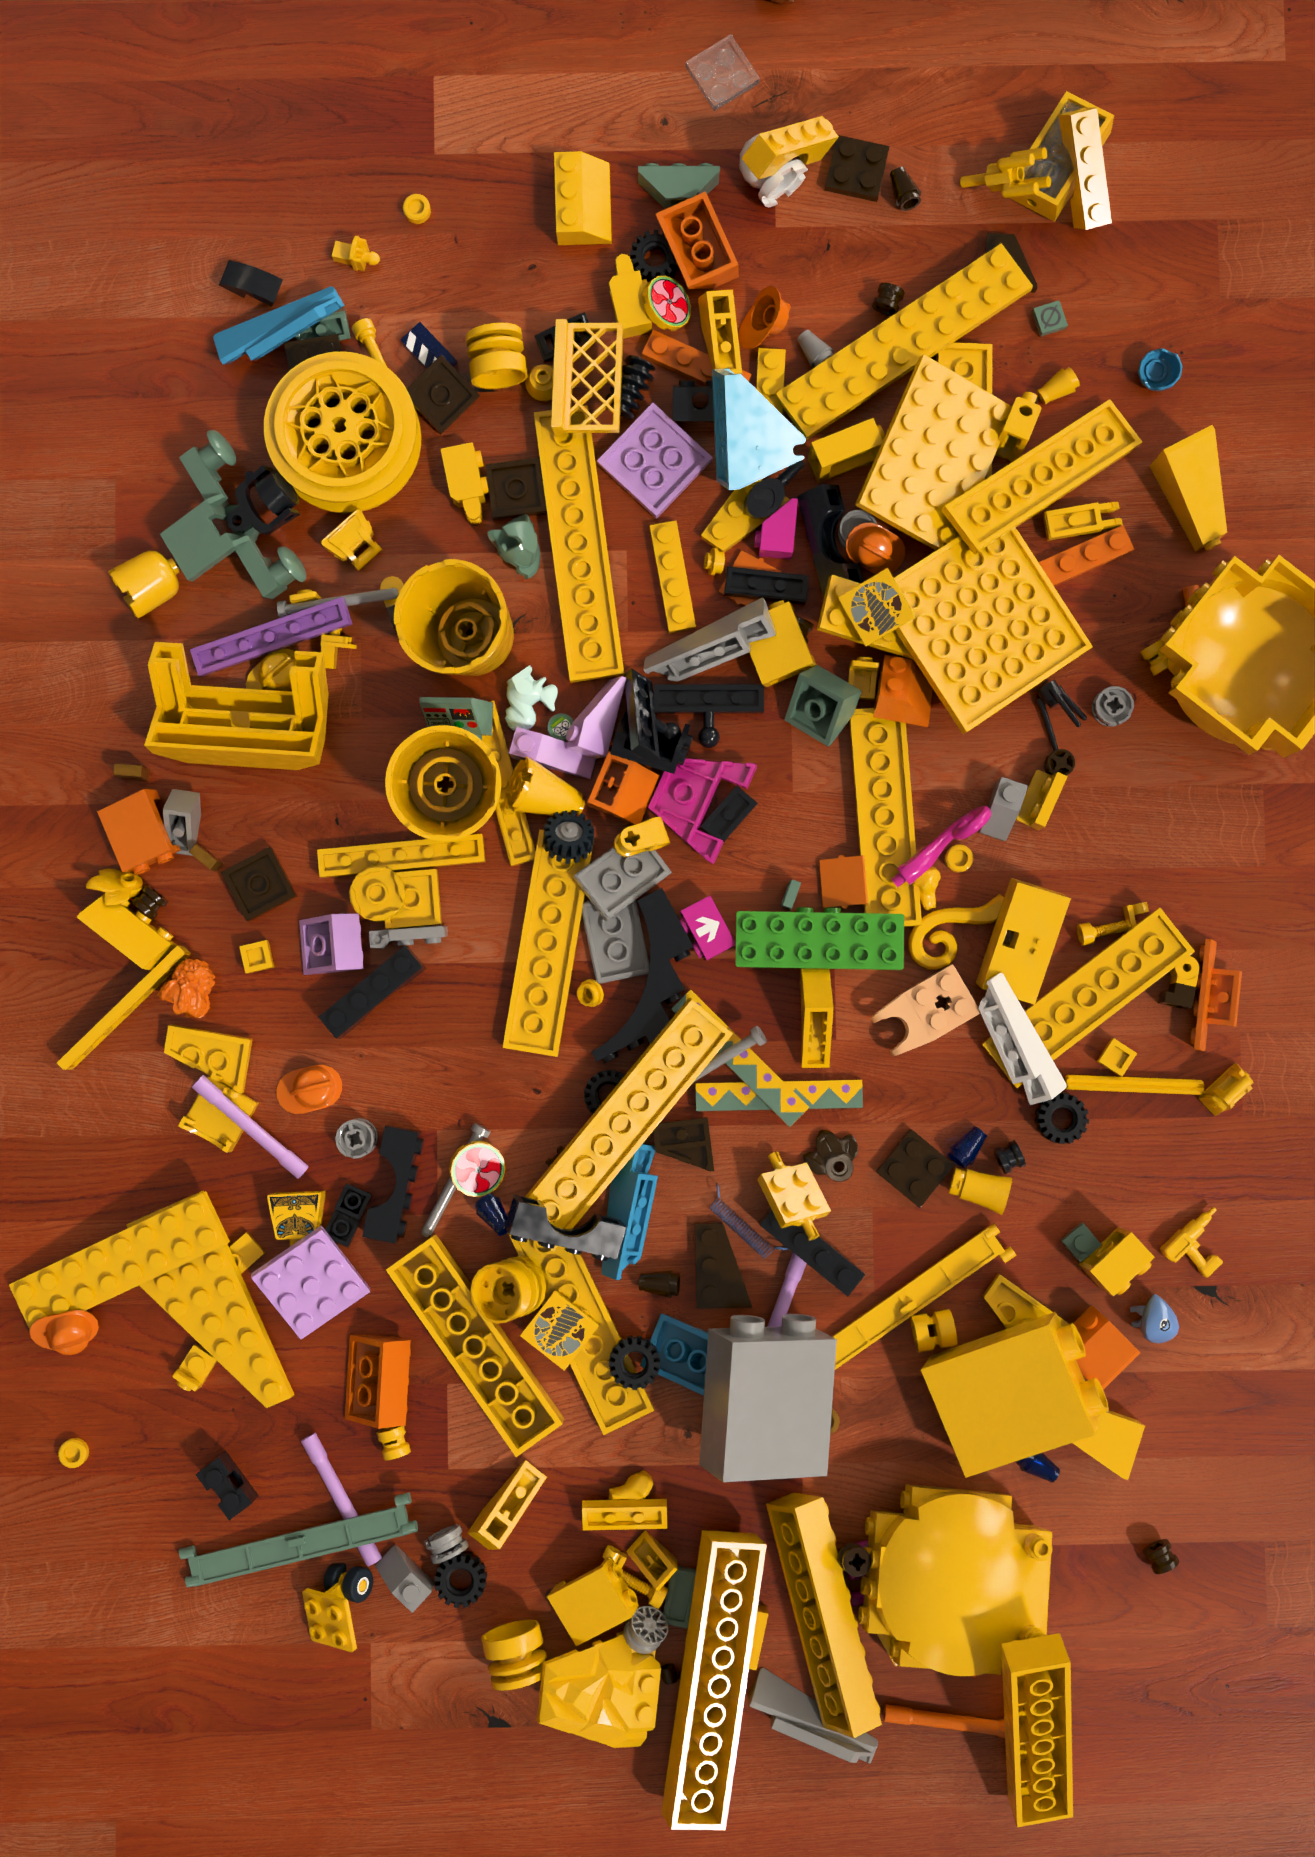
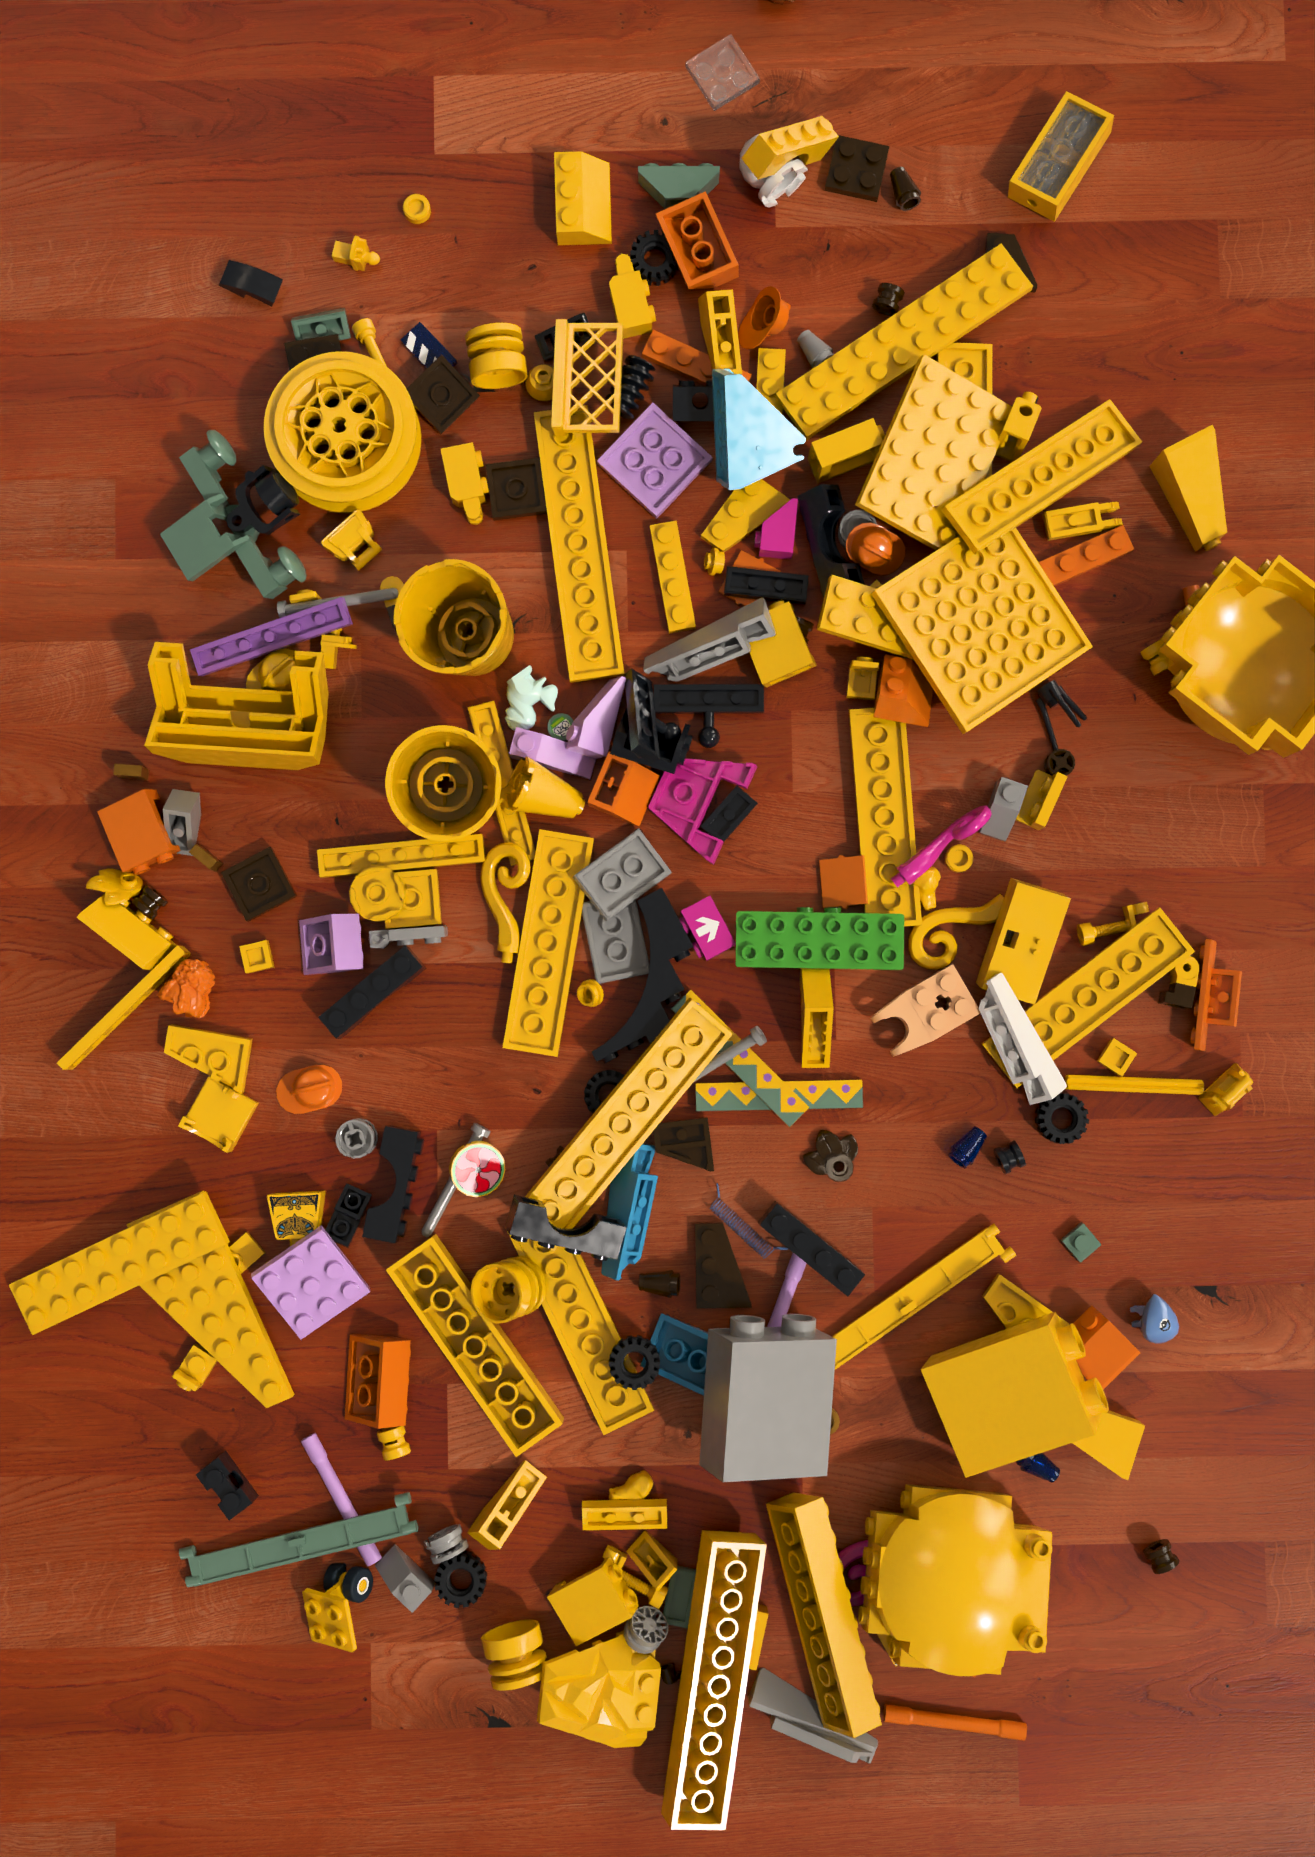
orange piece [30,1310,99,1355] -> none
yellow tile [58,1438,89,1468] -> none
yellow cylinder [108,550,180,619] -> none
lavender piece [191,1075,309,1179] -> none
dark azure wedge [213,286,345,365] -> none
sand green slope [419,697,493,740] -> none
clear blue cone [475,1193,508,1236] -> none
sand green helmet [487,514,541,579] -> none
tile [520,1290,599,1371] -> none
black wheel [543,810,594,864] -> none
yellow piece [613,817,670,857] -> none
tile [642,276,691,331] -> none
black piece [744,460,805,519] -> none
yellow plate [757,1152,831,1241] -> none
sand green tile [780,879,801,910] -> none
sand green slope [784,665,862,747] -> none
dark brown wheel [837,1543,871,1577] -> none
tile [838,568,916,646] -> none
dark brown plate [876,1129,955,1208] -> none
yellow wheel [910,1309,958,1353] -> none
yellow plant [949,1168,1012,1215] -> none
yellow plant [960,147,1051,198] -> none
yellow brick [1001,1633,1073,1827] -> none
sand green tile [1032,300,1068,337] -> none
yellow cone [1037,367,1080,405] -> none
arch [1059,108,1112,230] -> none
yellow brick [1078,1227,1155,1296] -> none
light grey wheel [1092,686,1134,727] -> none
dark azure hair [1137,348,1183,392] -> none
yellow piece [1160,1207,1223,1278] -> none
none -> yellow plant [481,842,531,963]

